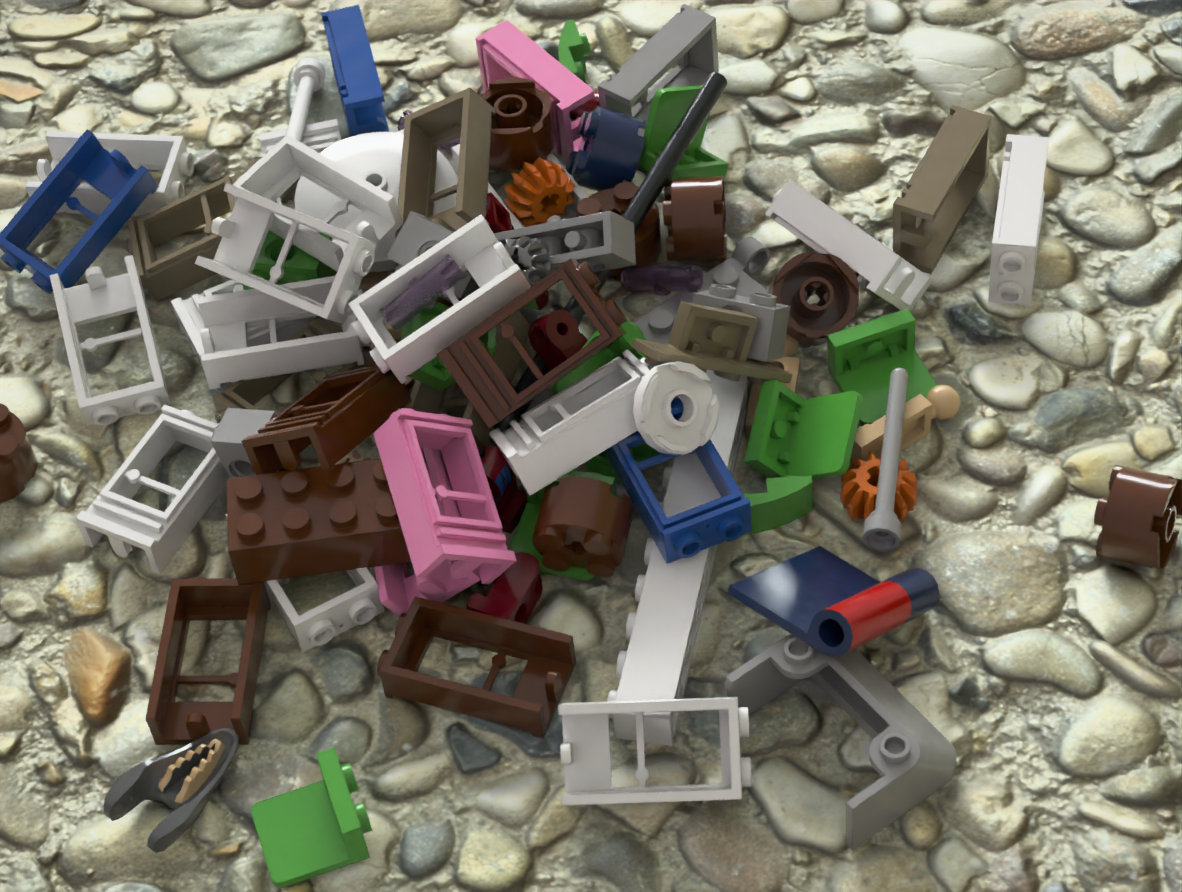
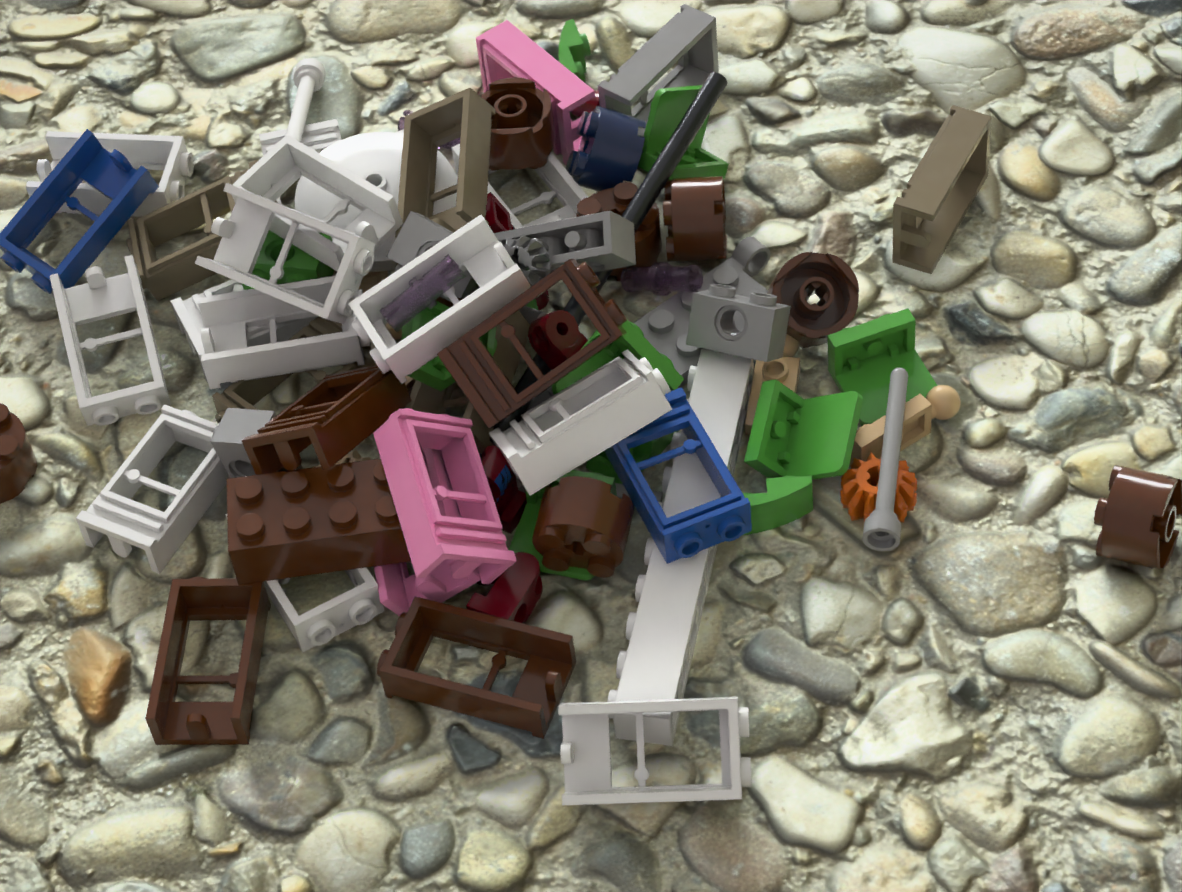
dark grey animal [103,728,239,853] -> none
bright green bracket [251,748,372,888] -> none
blue door [321,5,389,137] -> none
orange gear [504,157,575,227] -> none
dark tan bracket [632,301,793,385] -> none
white tile [633,361,719,455] -> none
light grey windscreen [726,634,957,851] -> none
dark blue door [727,546,939,657] -> none
white door [765,179,933,312] -> none
white door [988,134,1049,306] -> none

